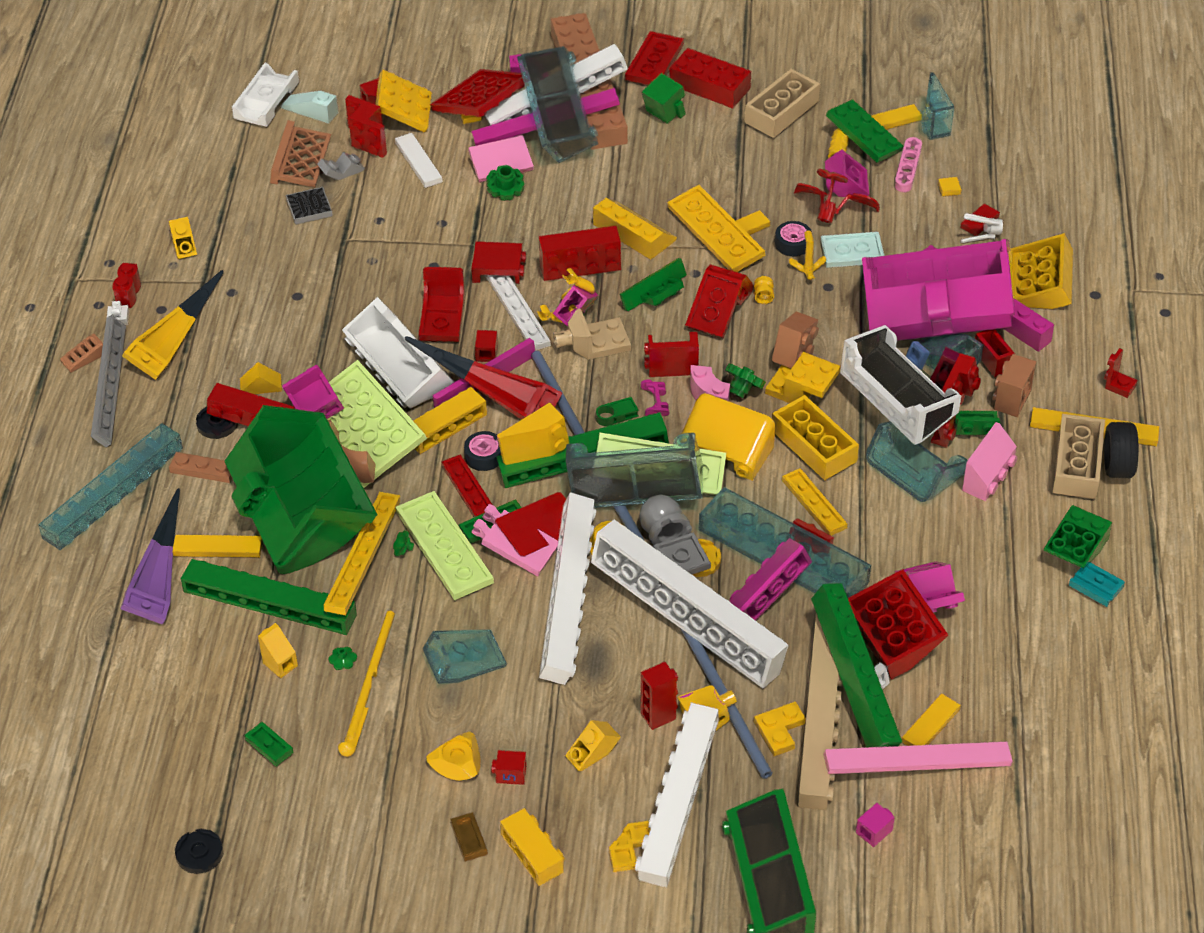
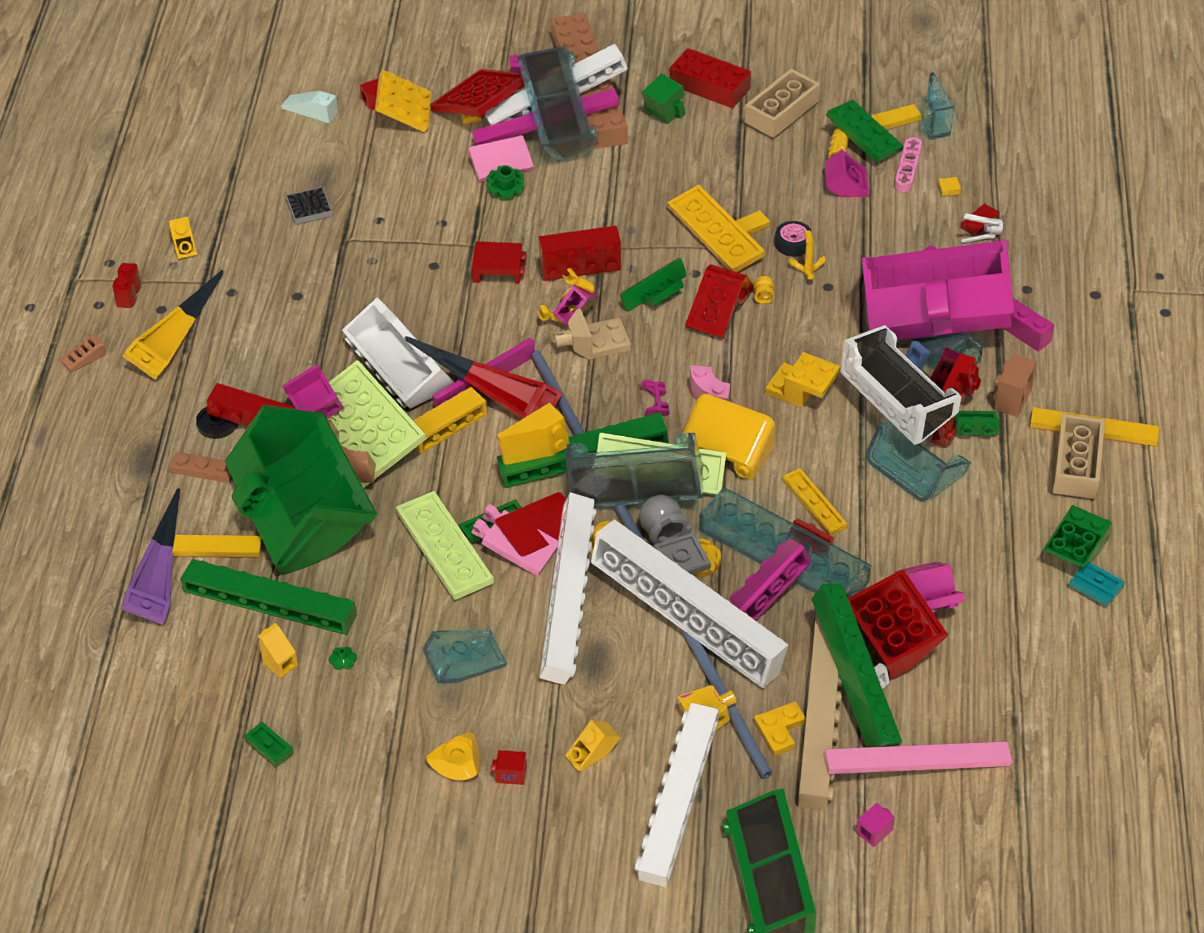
clear light blue brick [38,423,183,550] -> none
light grey tile [91,315,126,447] -> none
white tile [107,301,129,325] -> none
black tile [175,829,224,874] -> none
white piece [232,63,299,127] -> none
yellow slope [240,362,282,394] -> none
nougat fence [270,120,331,187] -> none
light grey slope [317,152,365,180] -> none
yellow plate [324,492,400,615] -> none
yellow bar [338,611,395,757] -> none
red bracket [345,95,387,158] -> none
green plant [393,530,414,557] -> none
white tile [395,133,442,188] -> none
red bracket [418,267,465,342] -> none
red tile [441,454,493,517] -> none
pearl gold tile [450,812,488,862] -> none
wheel [464,431,501,471] -> none
red brick [475,330,498,362] -> none
white tile [485,275,551,351] -> none
yellow brick [500,808,565,886] -> none
yellow slope [593,198,677,260] -> none
green piece [596,397,639,426] -> none
yellow tile [609,820,651,872] -> none
red plate [625,31,684,85] -> none
red brick [641,661,678,730] -> none
red panel [644,332,699,377] -> none
green plant [725,363,766,398] -> none
nougat brick [772,311,819,368] -> none
yellow brick [772,395,859,481] -> none
red plant [794,169,880,224] -> none
light aqua tile [820,232,884,268] -> none
yellow tile [902,693,961,746] -> none
bright pink slope [962,422,1017,501] -> none
red brick [973,329,1015,377] -> none
yellow slope [1008,233,1073,309] -> none
red bracket [1104,348,1138,398] -> none
black tyre [1104,422,1139,478] -> none

